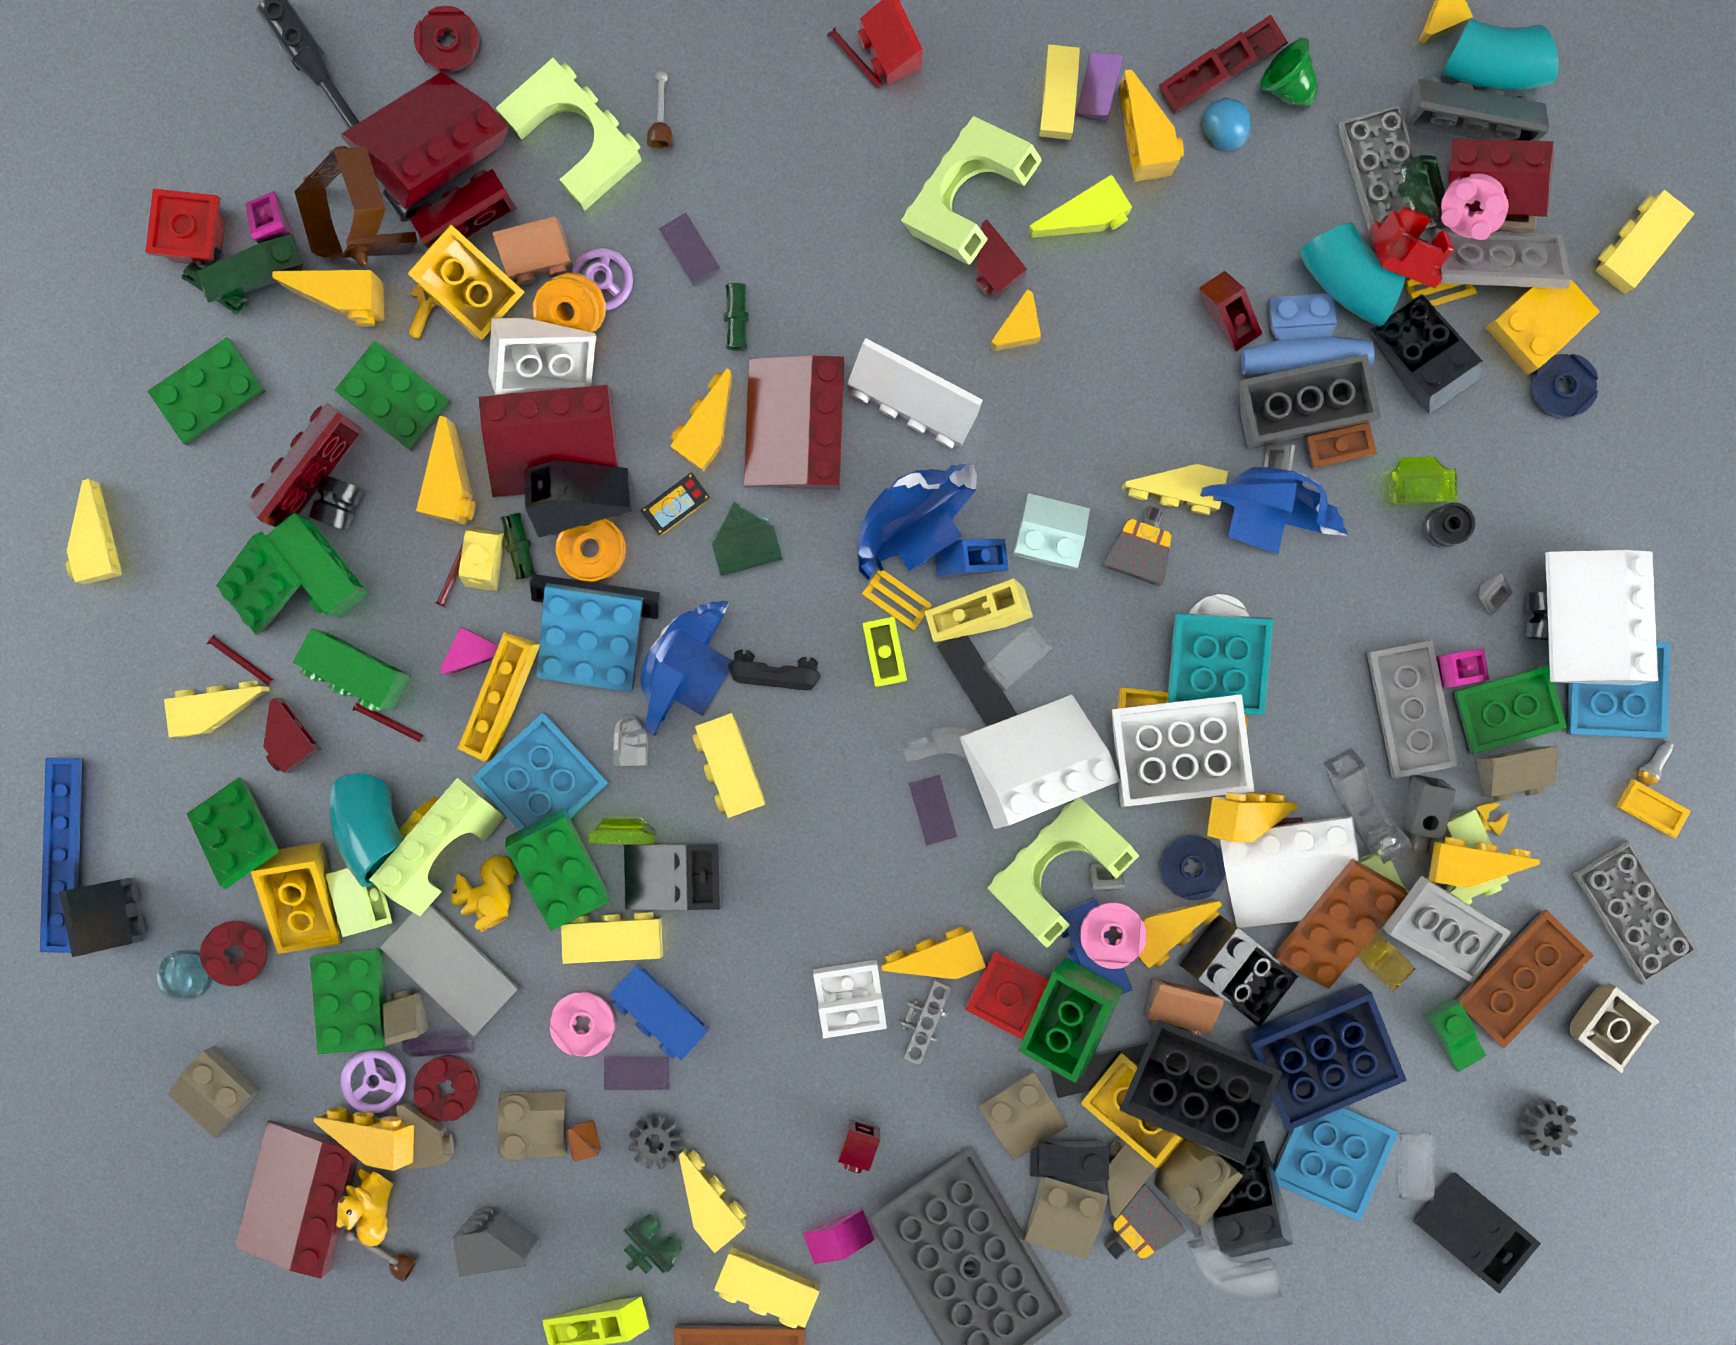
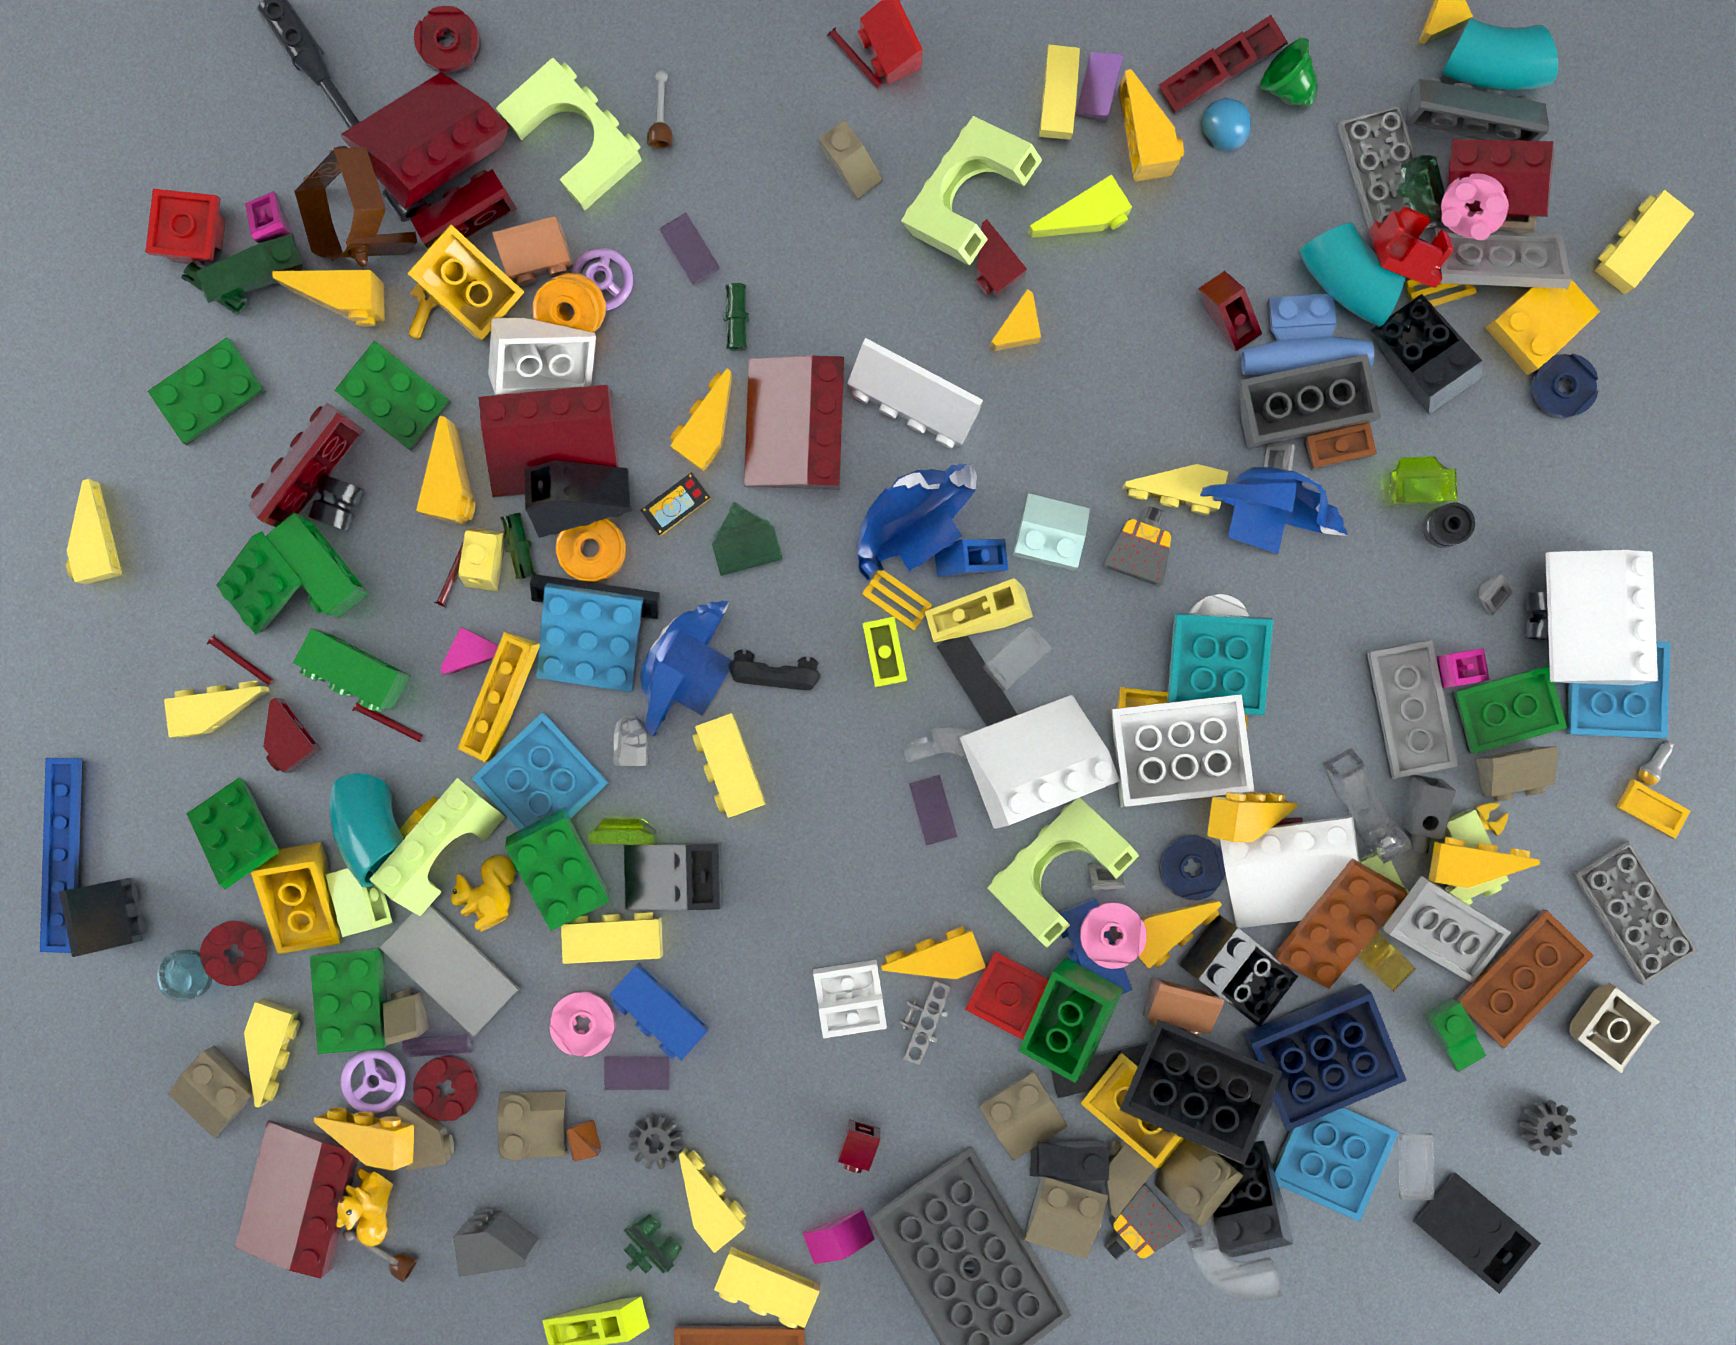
none -> light yellow slope [244,999,301,1108]
none -> dark tan slope [819,120,883,199]

